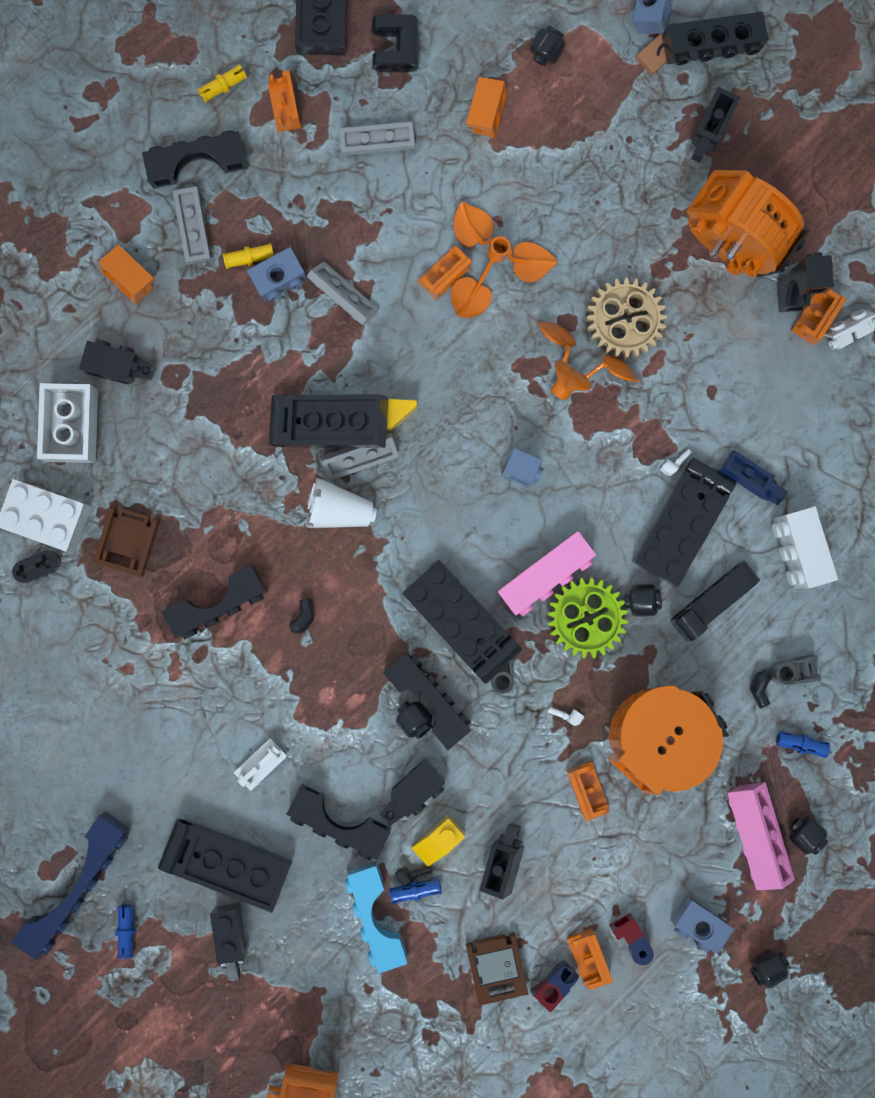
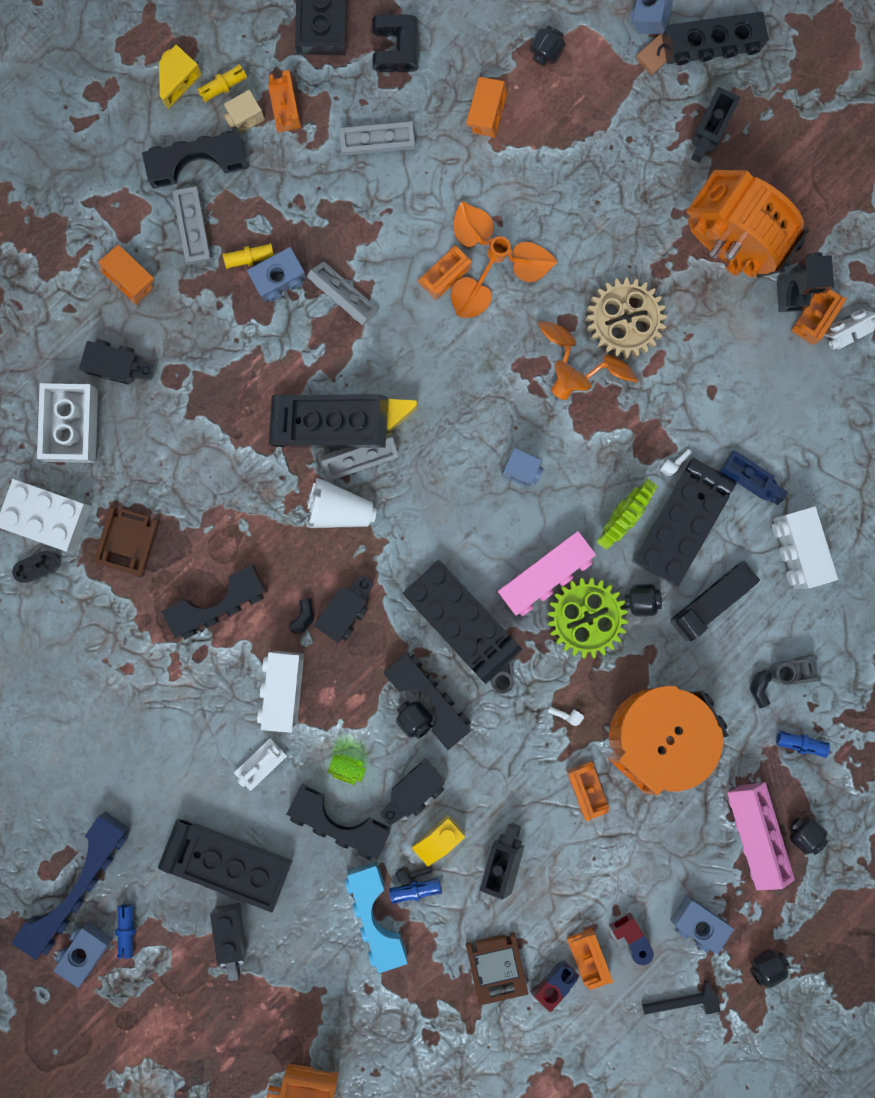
none -> sand blue brick [53,922,113,988]
none -> yellow slope [159,45,202,109]
none -> tan brick [224,90,265,134]
none -> white brick [257,651,304,733]
none -> black hinge [313,575,374,643]
none -> clear neon green brick [327,754,366,786]
none -> lime gear [596,478,658,550]
none -> black piece [642,980,720,1015]

